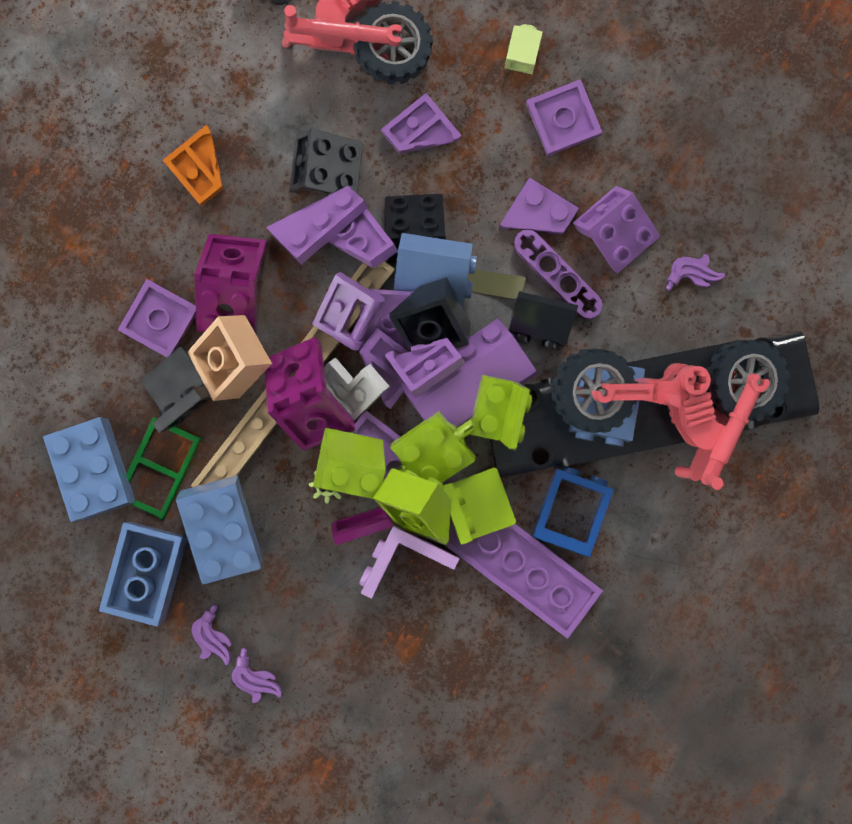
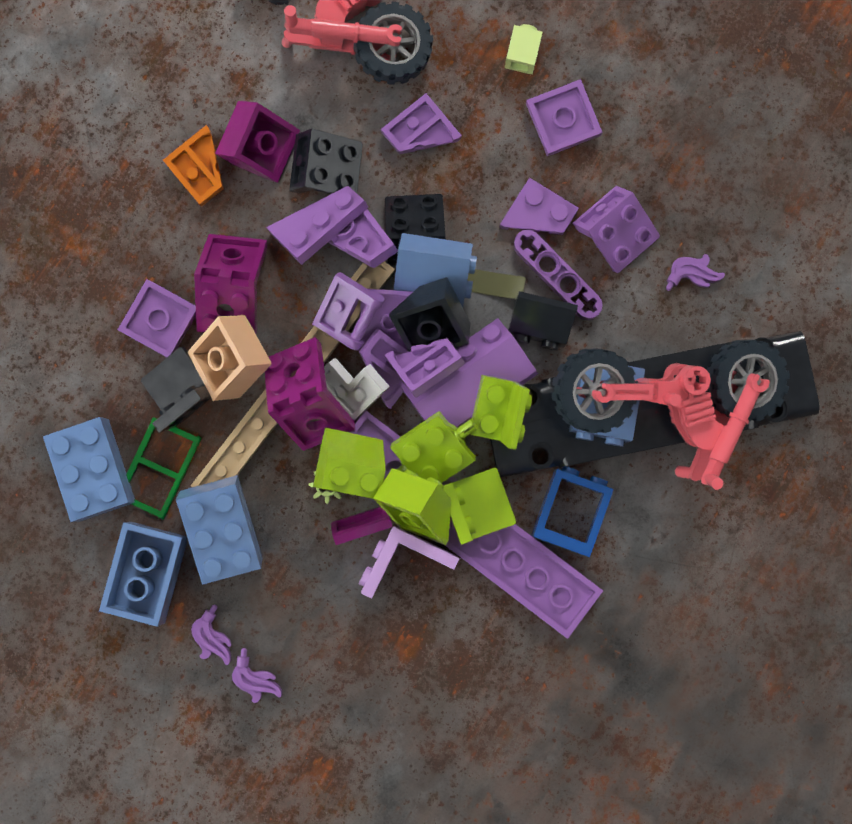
none -> magenta slope [215,101,300,183]

